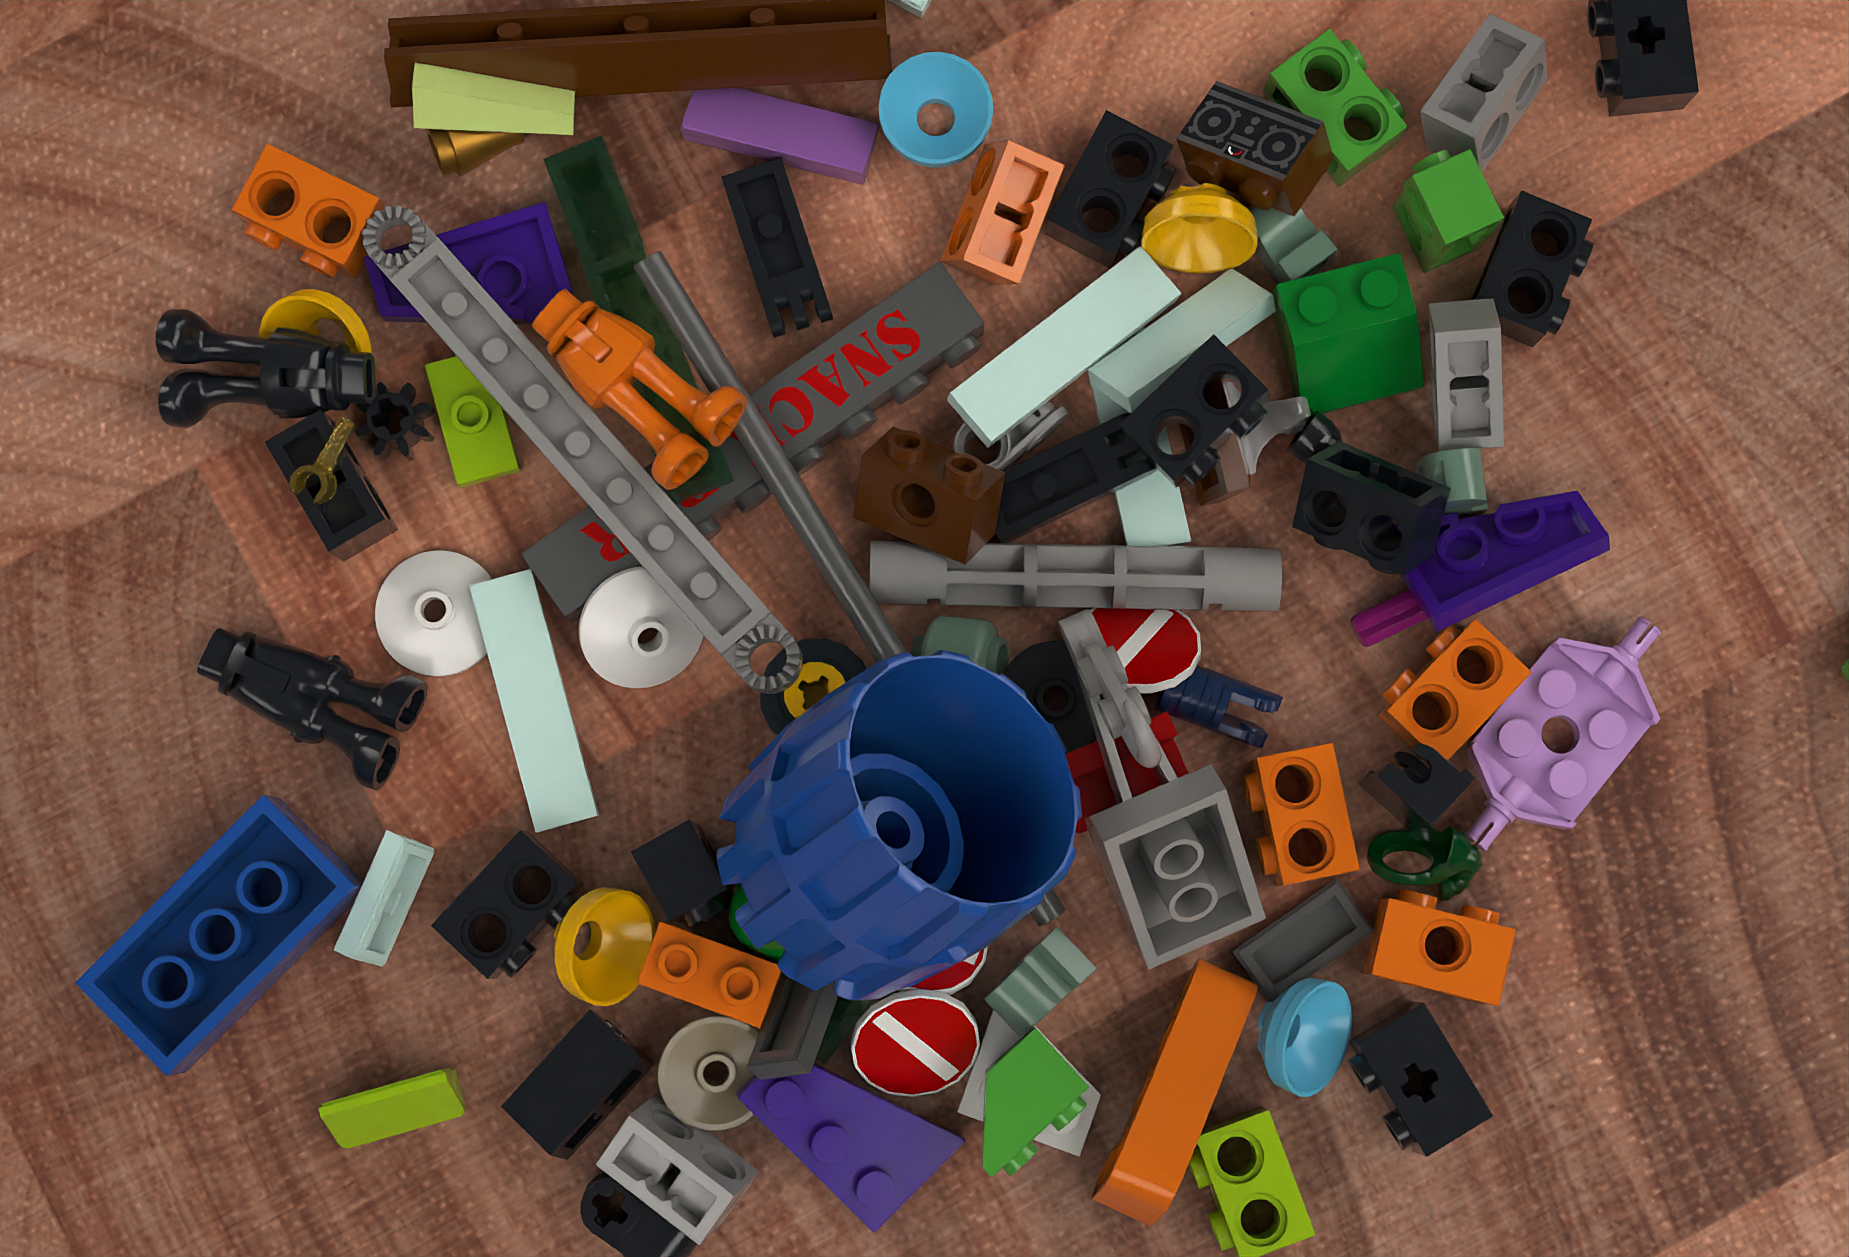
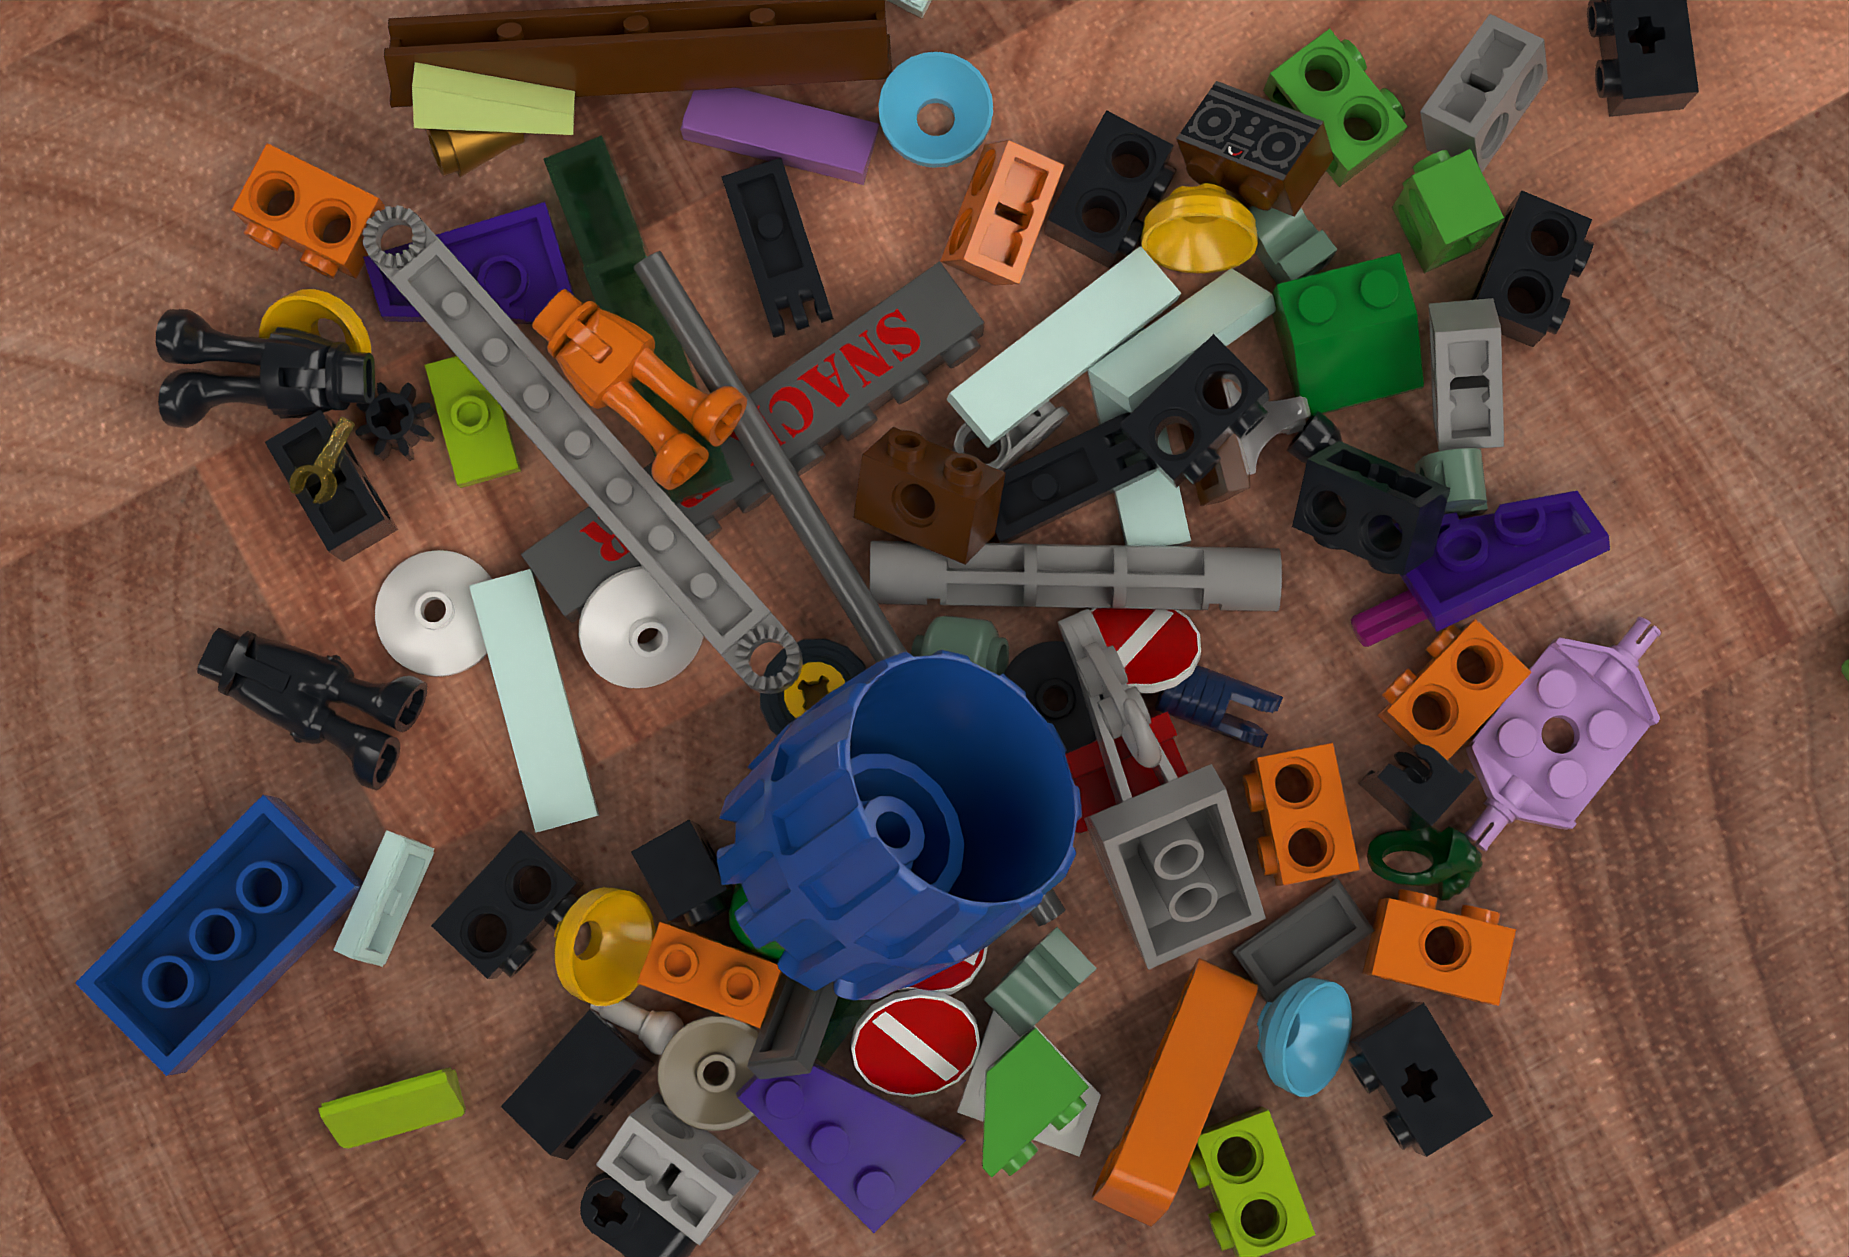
none -> white piece [590,999,684,1055]

